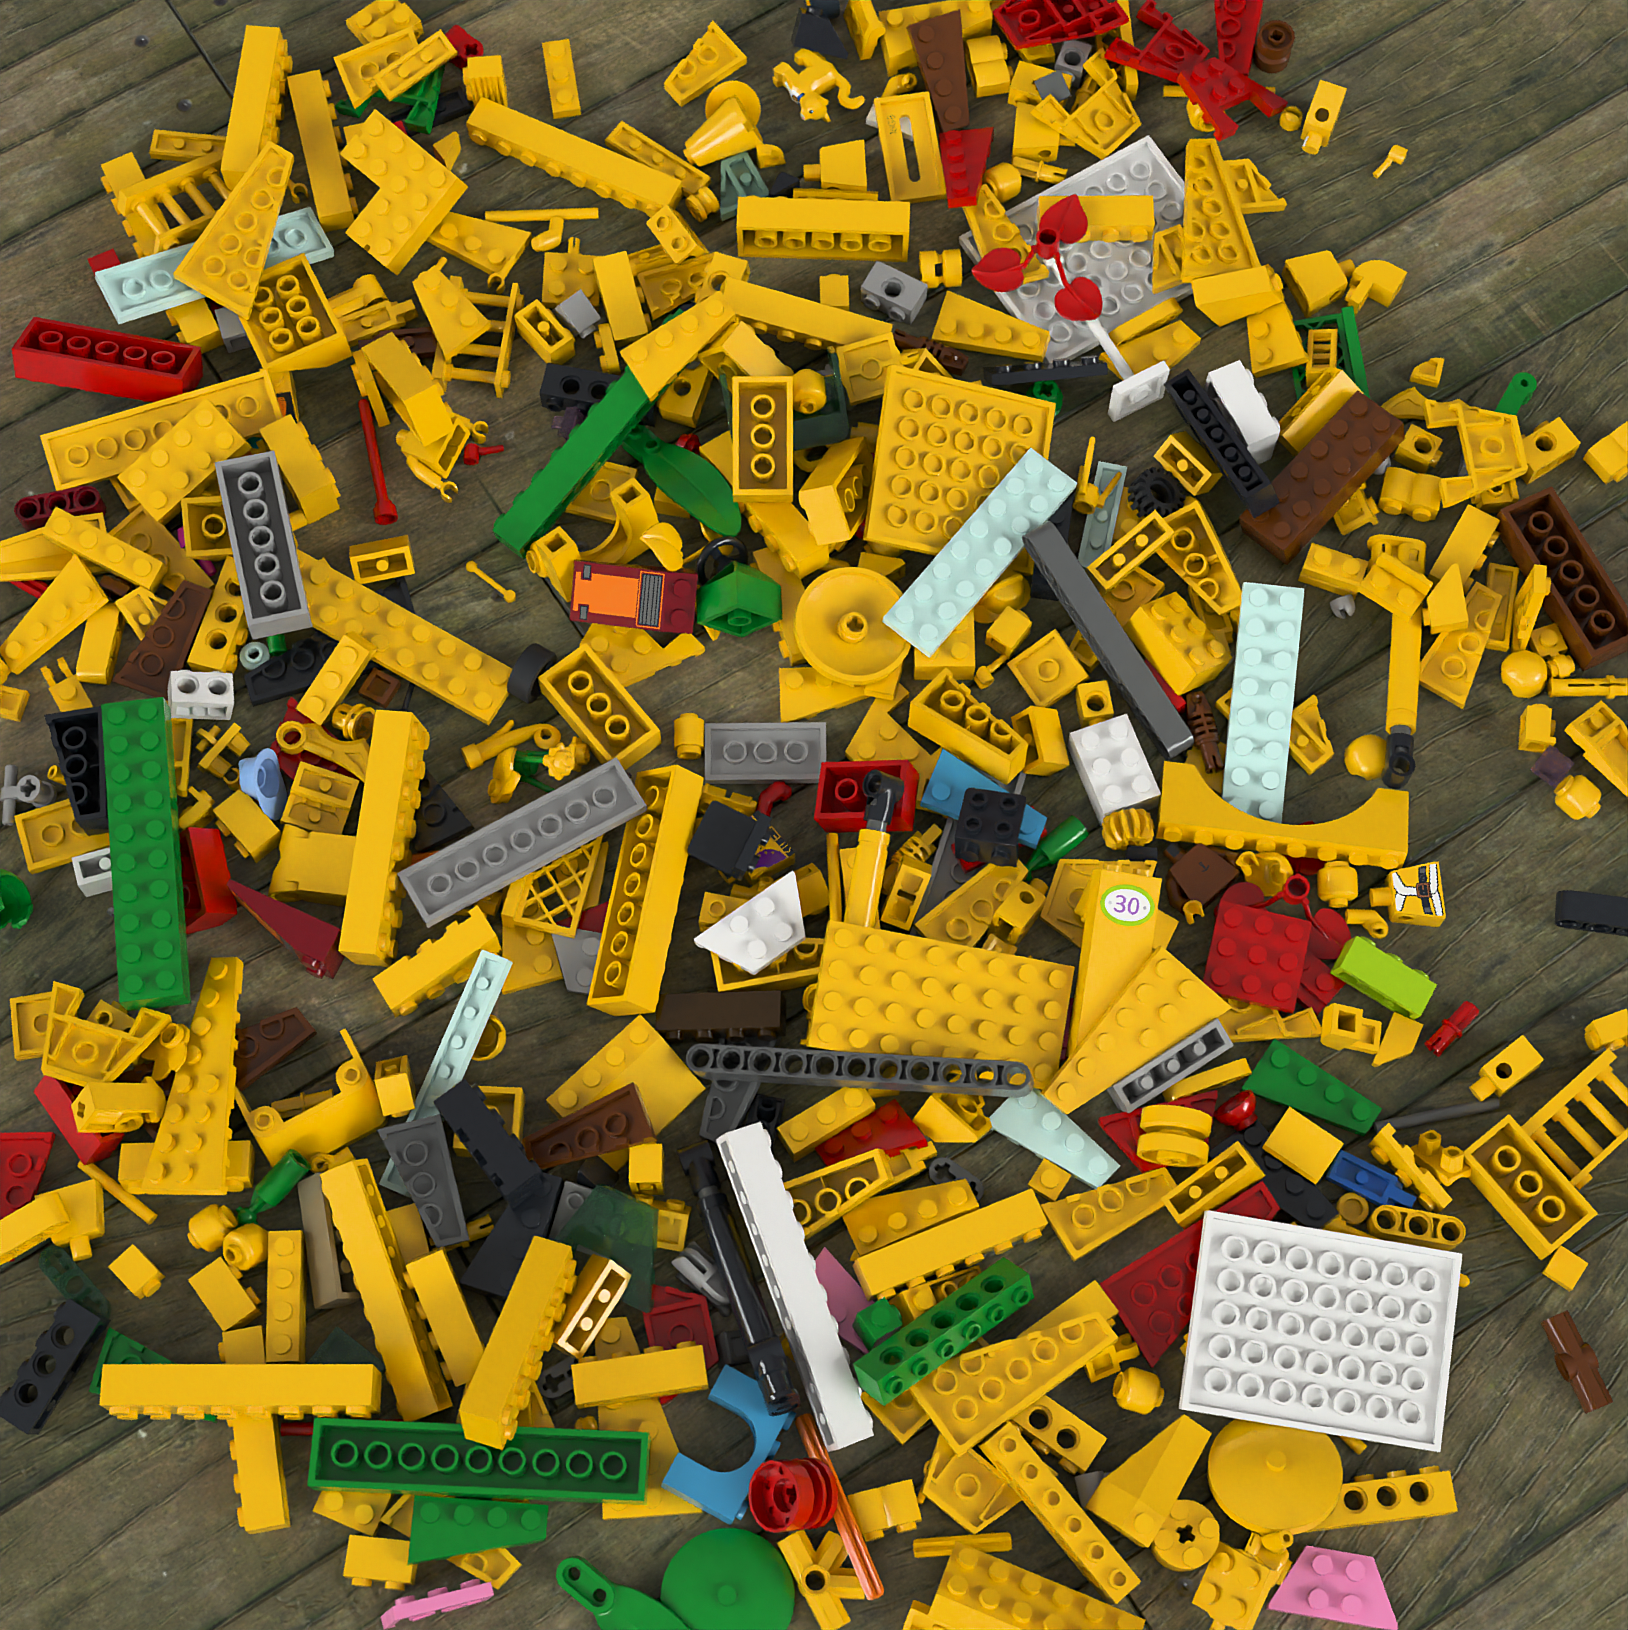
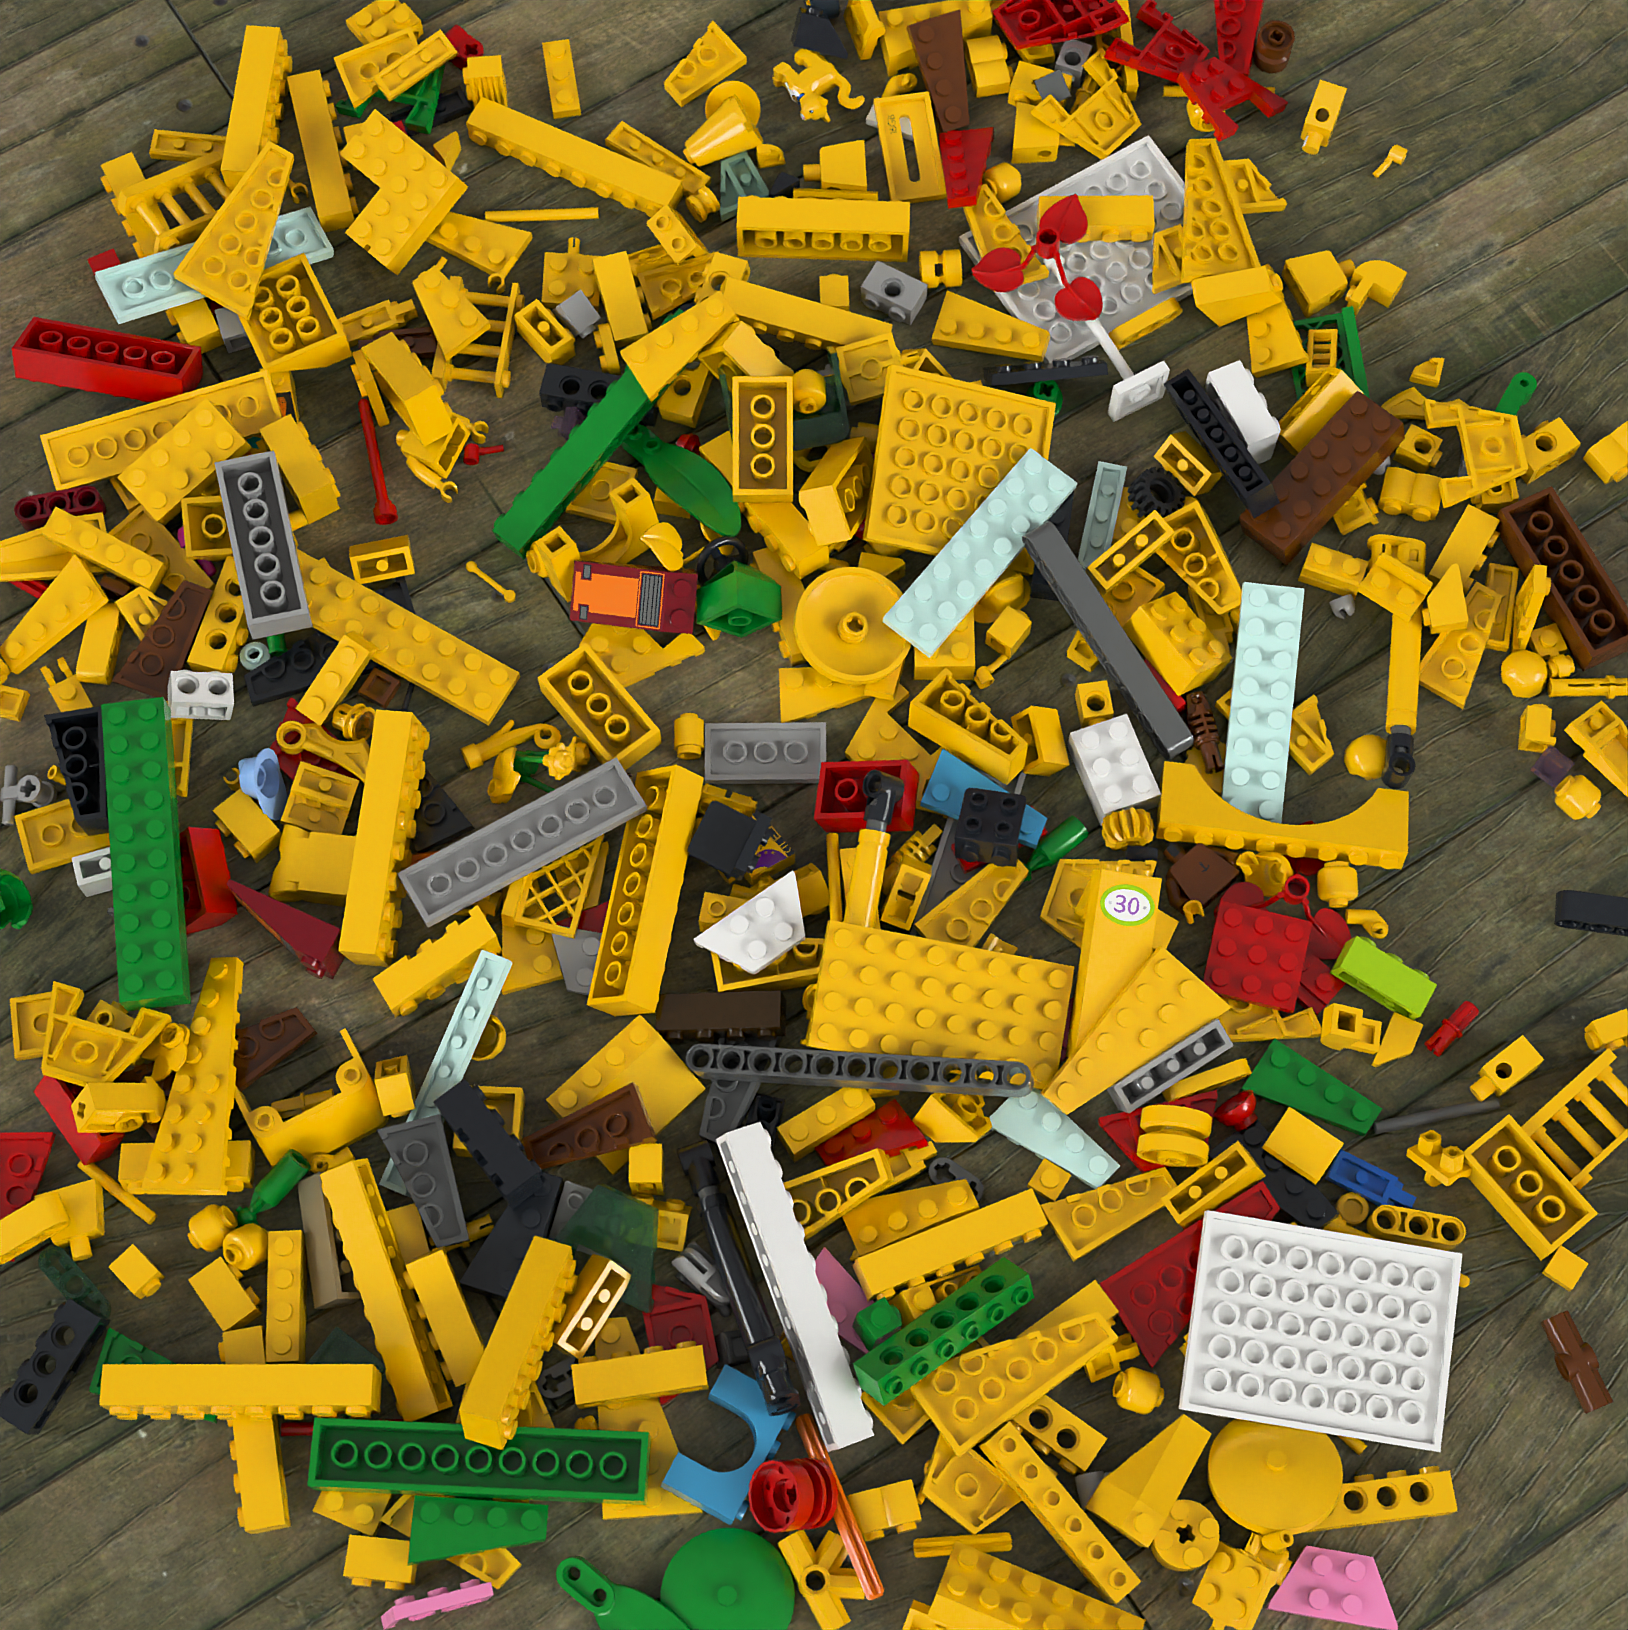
yellow bracket [178,786,216,831] -> none
yellow hips [195,722,250,779] -> none
yellow piece [327,274,388,319] -> none
black tyre [507,643,557,704] -> none
yellow arm [531,217,564,252] -> none
black slope [577,1155,620,1194] -> none
red arm [756,781,792,817] -> none
reddish brown hinge [893,328,969,376] -> none
yellow torso [986,878,1048,947] -> none
yellow tile [1006,629,1090,708] -> none
yellow axle [1011,157,1068,184] -> none
yellow plant [1072,436,1122,514] -> none
yellow wing [1099,320,1201,381] -> none
yellow hinge [1279,106,1303,131] -> none
yellow wing [1368,1123,1452,1214] -> none
yellow torso [1369,862,1446,927] -> none

